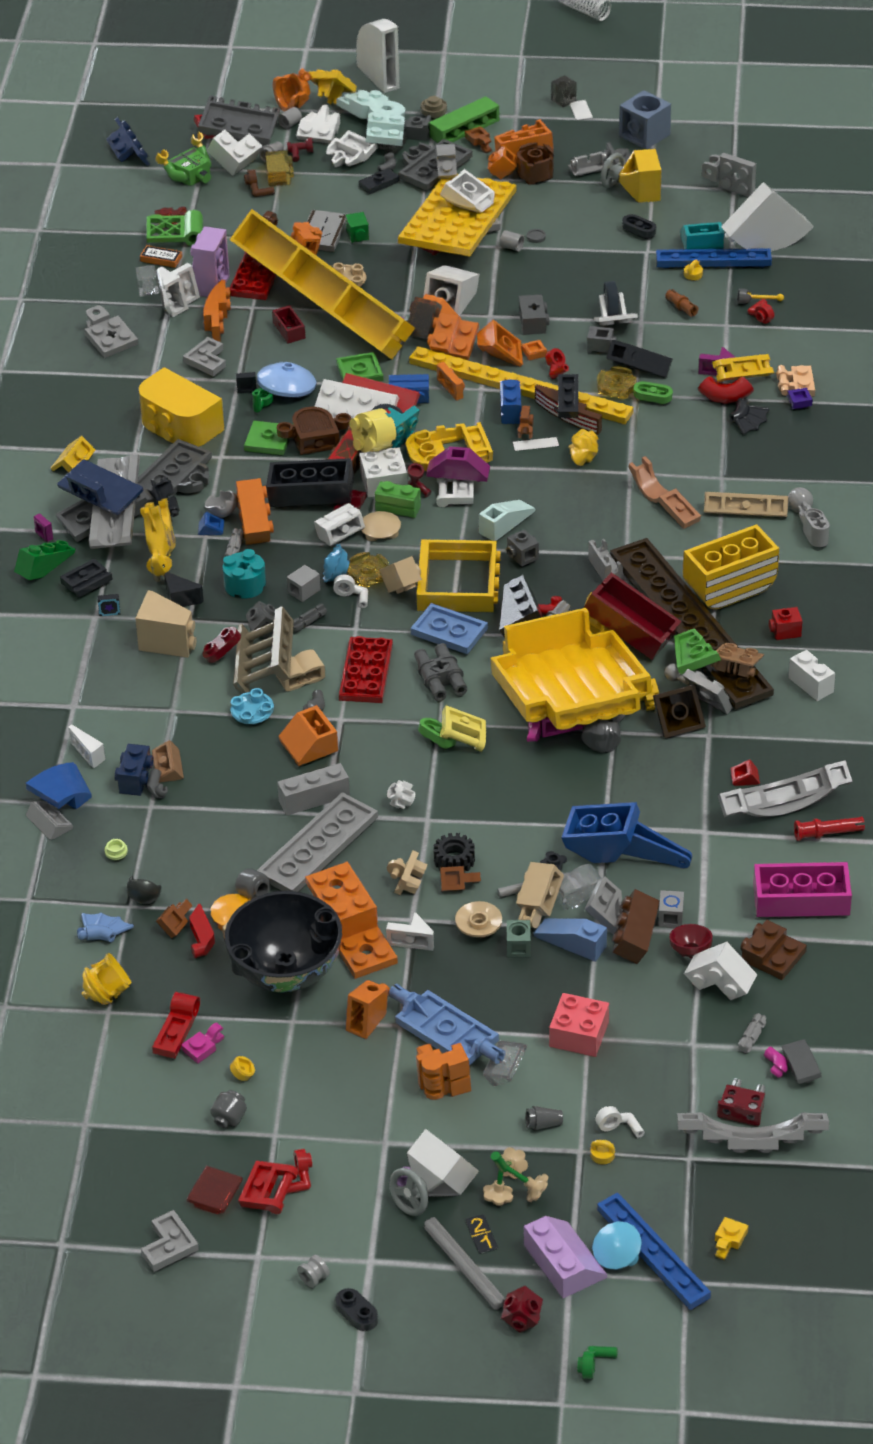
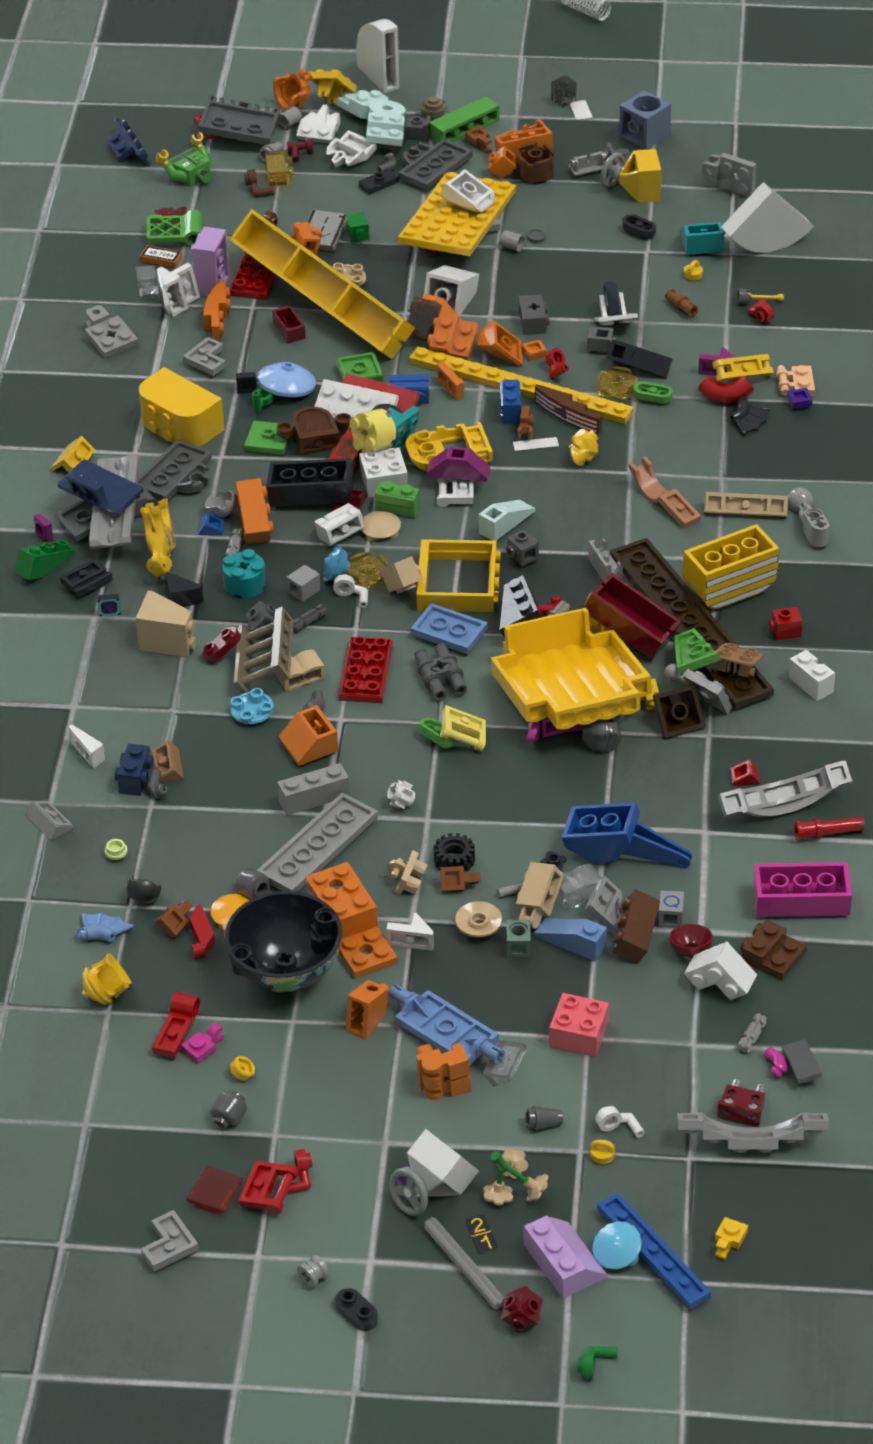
blue slope [26,762,92,809] -> none
black hinge [151,477,180,522] -> none
white brick [207,130,262,176] -> none
dark red piece [407,463,432,497] -> none
light grey brick [435,144,457,179] -> none
black plate [558,374,578,419] -> none
blue plate [656,248,772,268] -> none

